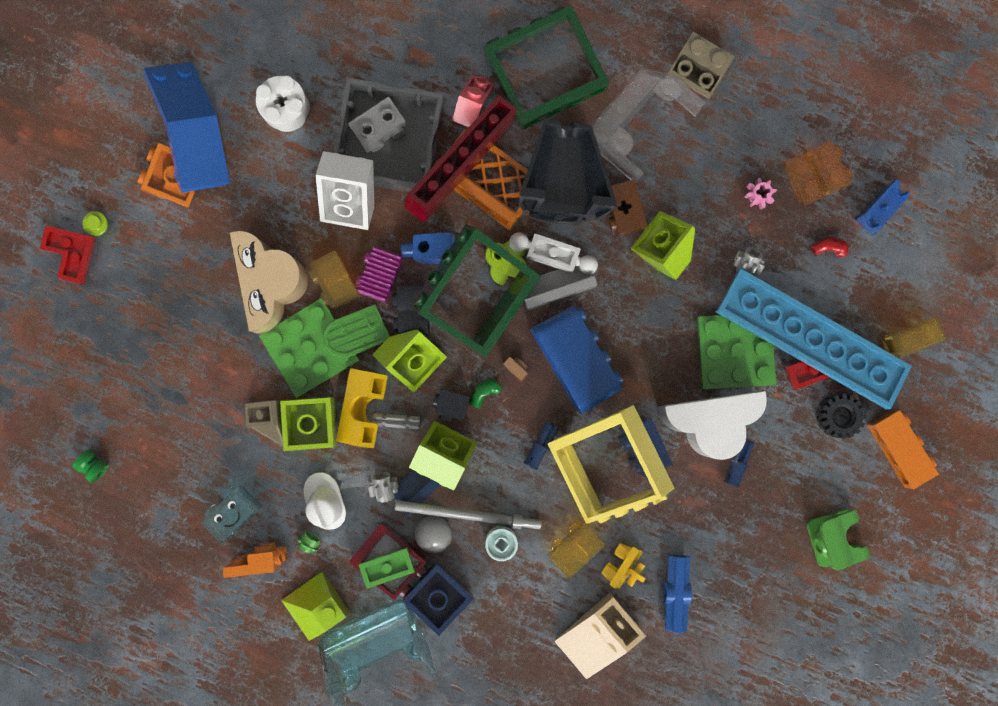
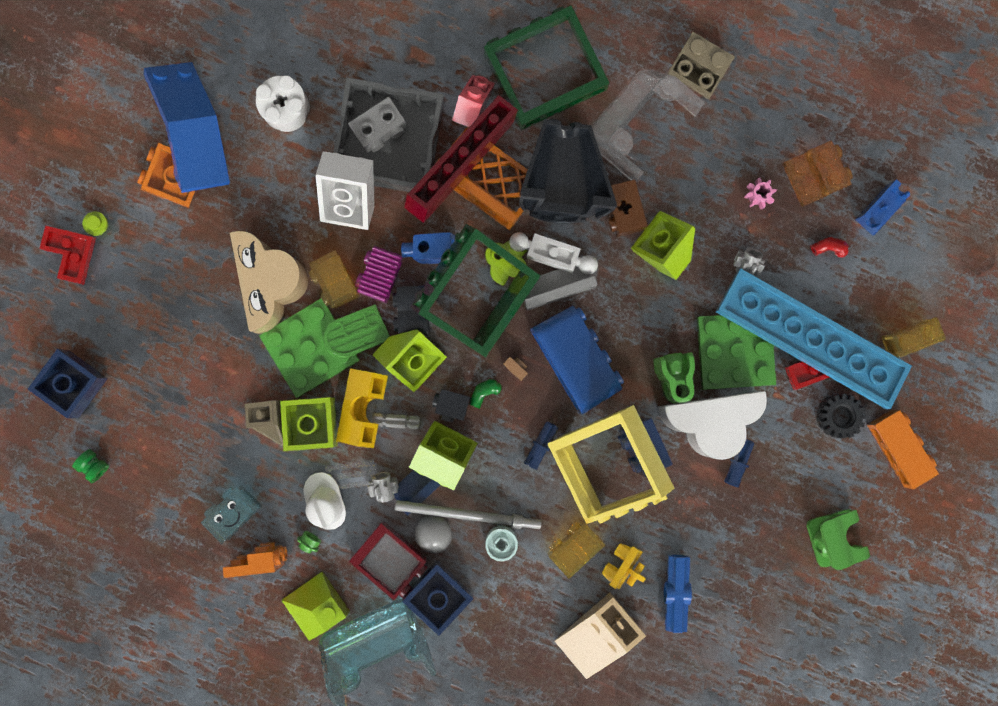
bright green plate [359,547,415,589] -> none
none -> dark blue brick [28,349,108,418]
none -> bright green piece [653,352,695,403]

